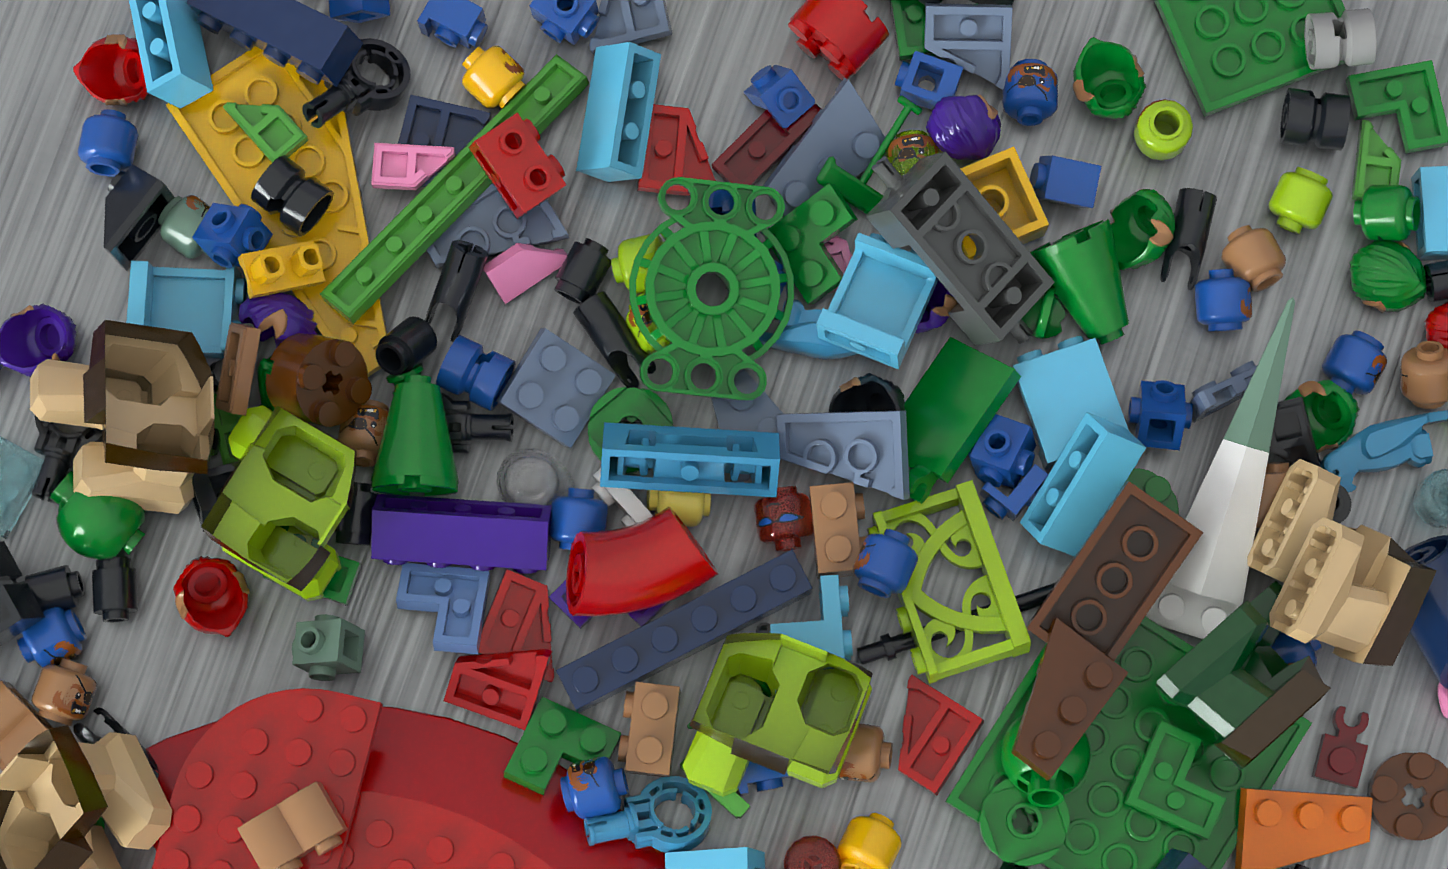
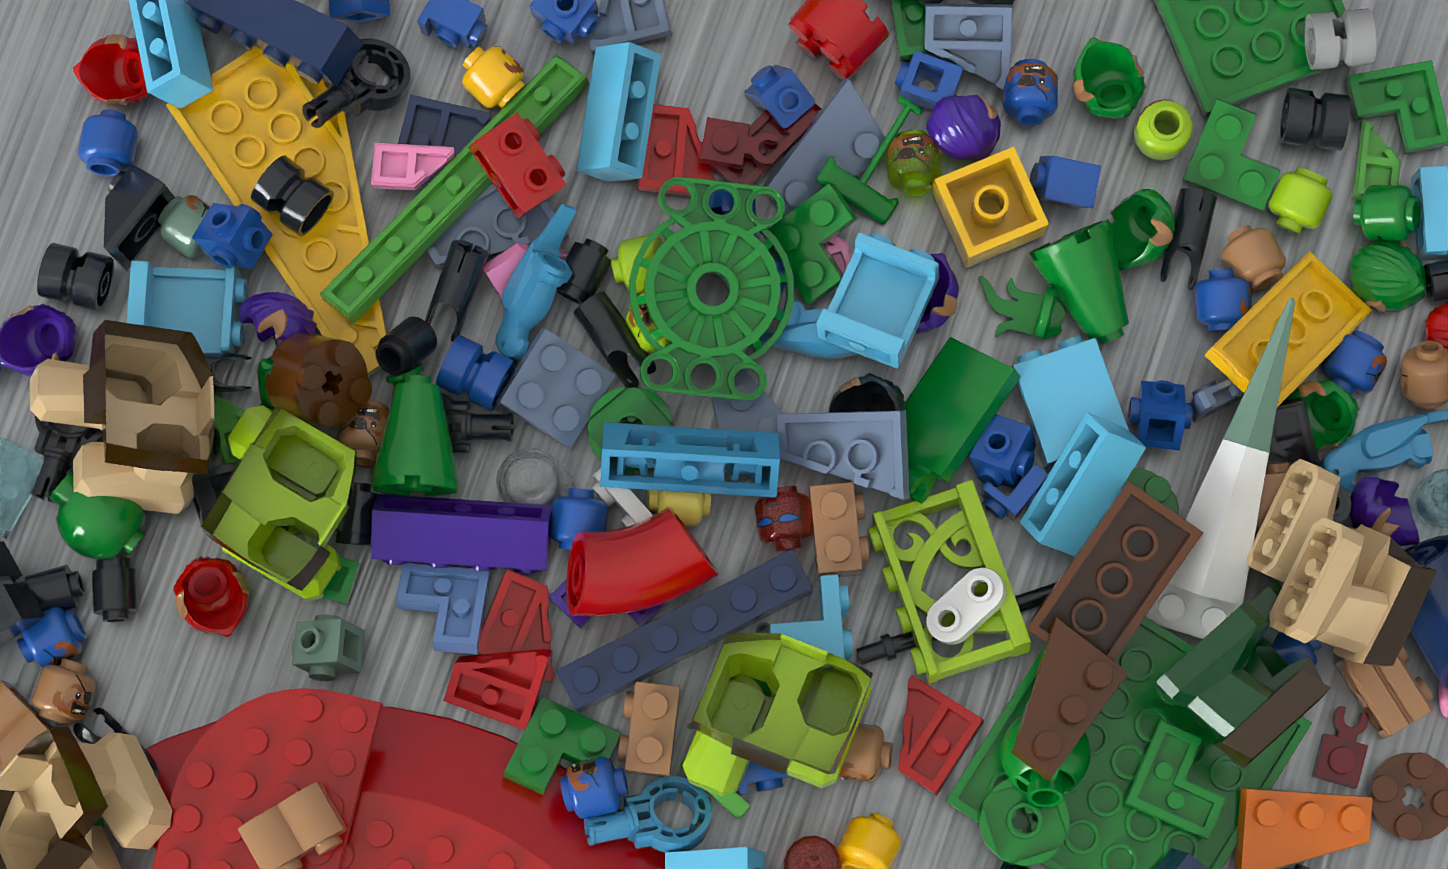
medium nougat tile [215,322,261,416] -> none
bright green tile [223,102,309,163] -> none
yellow hips [238,240,326,299] -> none
blue head [853,529,918,598] -> none
dark grey brick [866,151,1054,345] -> none
none -> black wheel [37,242,114,311]
none -> dark azure animal [495,204,576,361]
none -> dark red plate [700,117,778,169]
none -> white plate [927,568,1007,645]
none -> green plate [1183,98,1280,211]
none -> yellow tile [1204,251,1372,407]
none -> medium nougat brick [1335,646,1433,739]
none -> dark purple hair [1350,476,1420,547]

